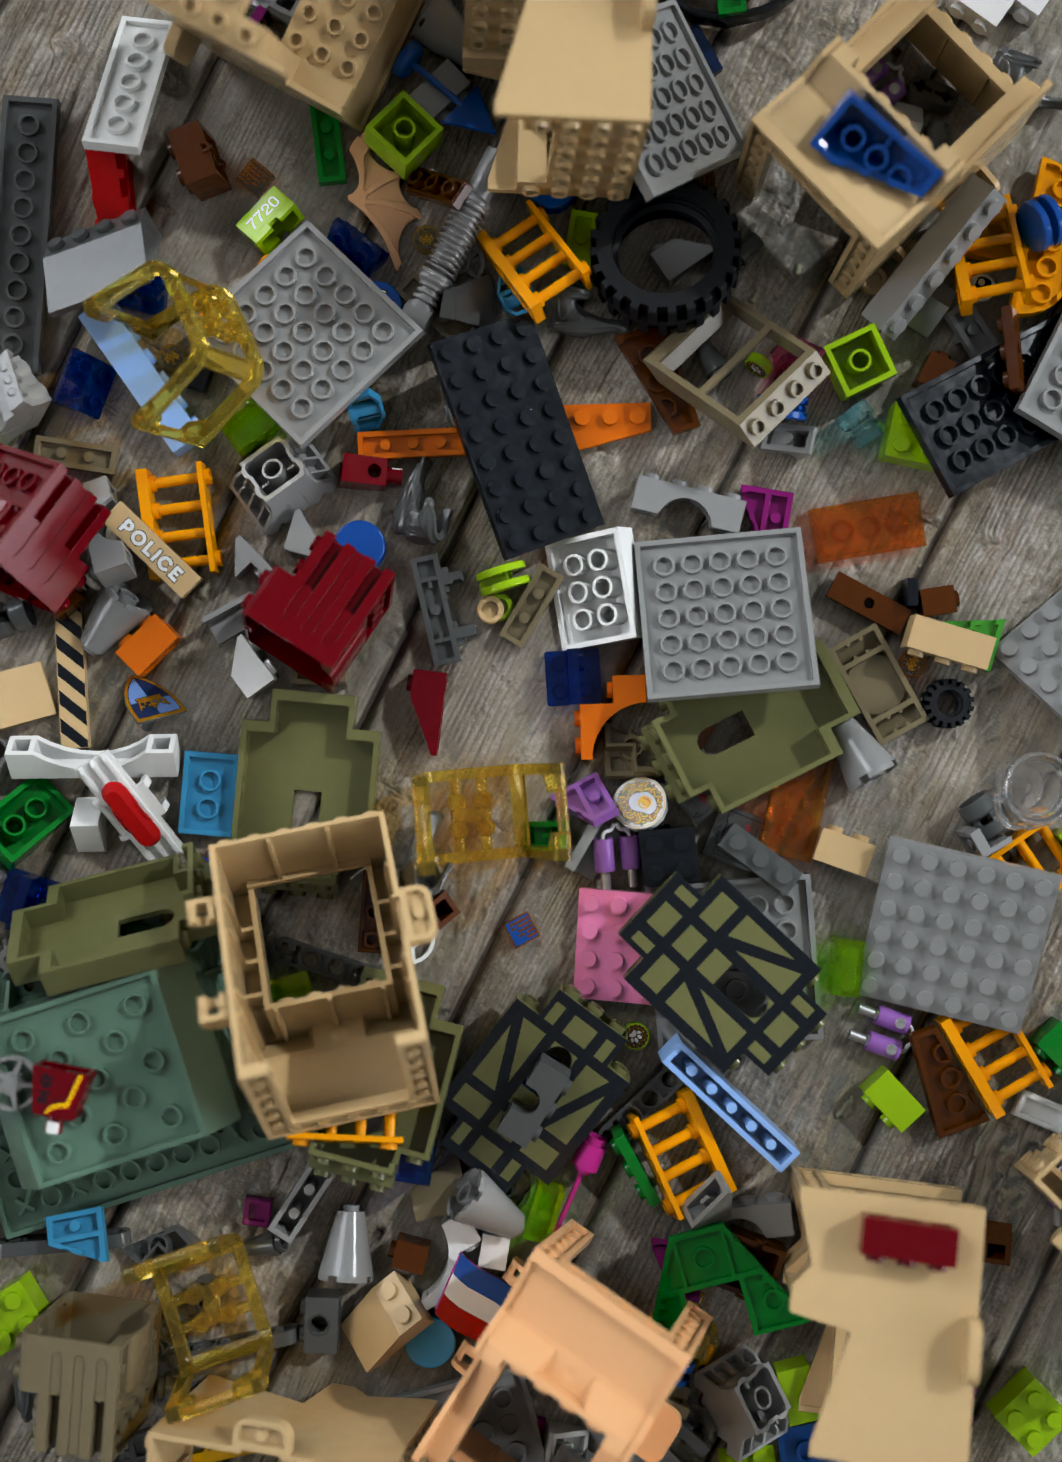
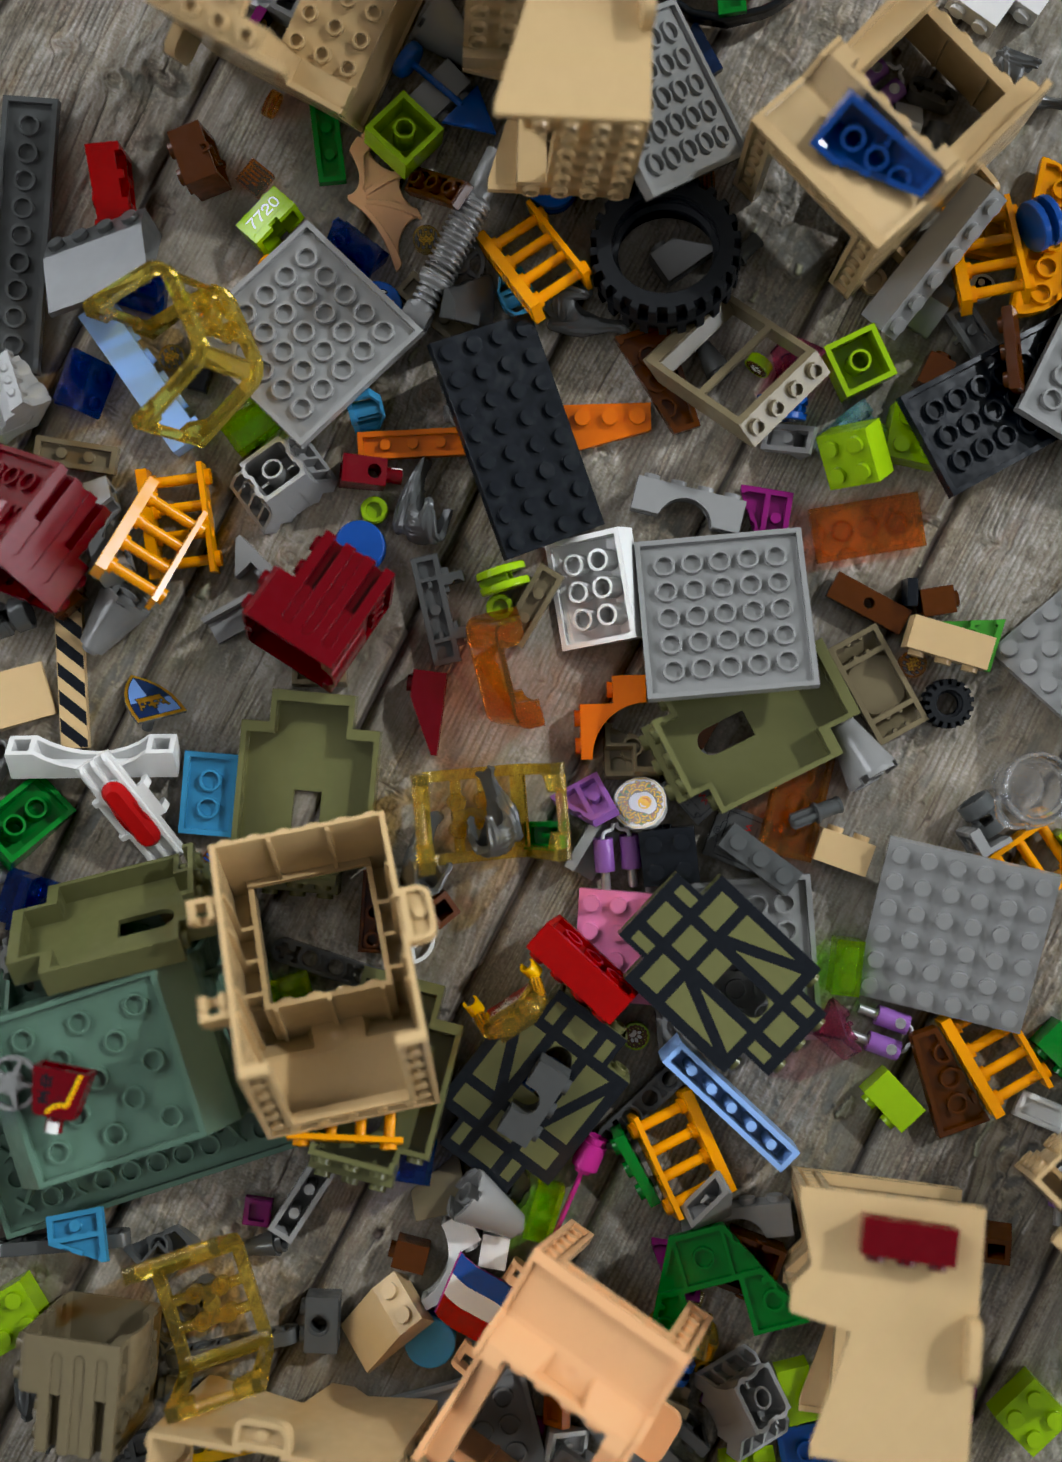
white slope [70,797,107,852] -> none
white plate [82,16,173,155] -> none
tan tile [105,501,203,599] -> none
orange brick [115,613,183,677] -> none
white slope [231,634,279,699] -> none
light grey slope [283,508,316,557] -> none
light grey cone [318,1204,374,1283] -> none
tan tile [476,596,504,624] -> none
tile [503,911,540,948] -> none
clear blue bracket [544,648,602,707] -> none
lime plate [563,209,598,268] -> none
none -> light orange fence [89,476,208,610]
none -> clear orange tile [261,89,283,120]
none -> lime tile [360,496,389,525]
none -> clear yellow torso [463,958,547,1043]
none -> clear orange windscreen [466,606,545,729]
none -> dark grey hair [466,765,523,858]
none -> red slope [526,914,639,1025]
none -> orange plate [543,1394,570,1430]
none -> dark grey axle [788,796,844,829]
none -> clear pink slope [813,997,862,1061]
none -> lime brick [816,417,894,490]

